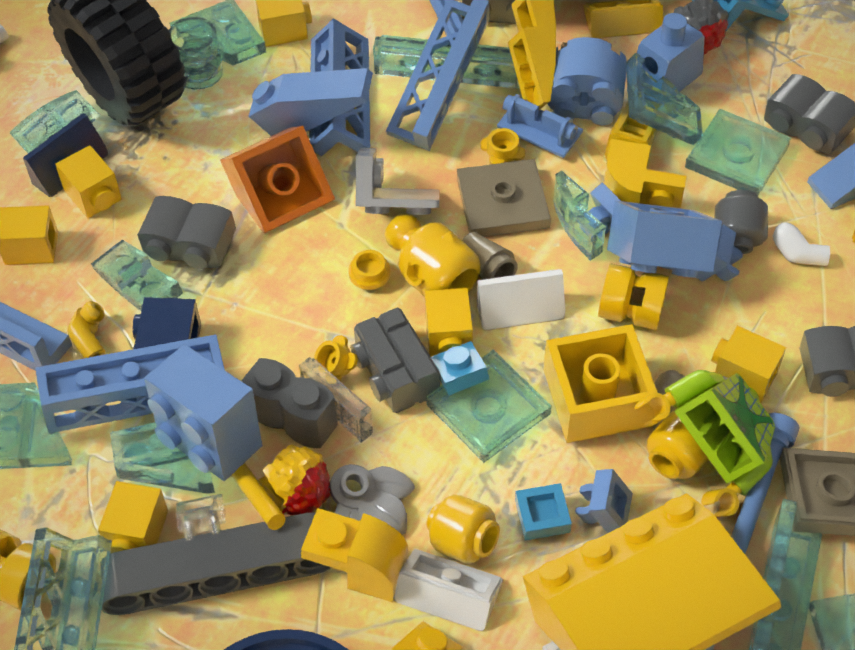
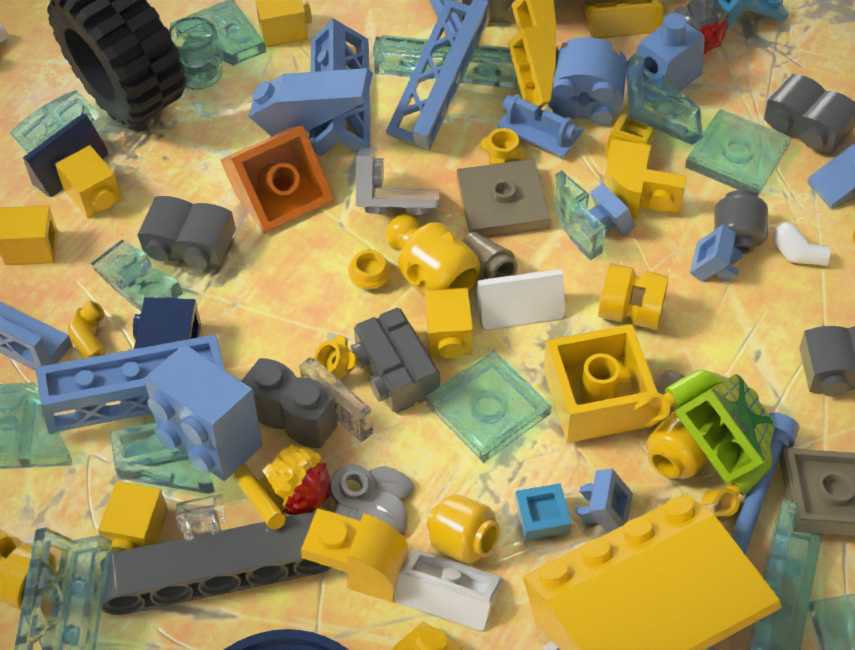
dark azure plate [431,341,490,395] -> none
medium blue brick [607,201,722,278] -> none
yellow brick [711,325,787,403] -> none

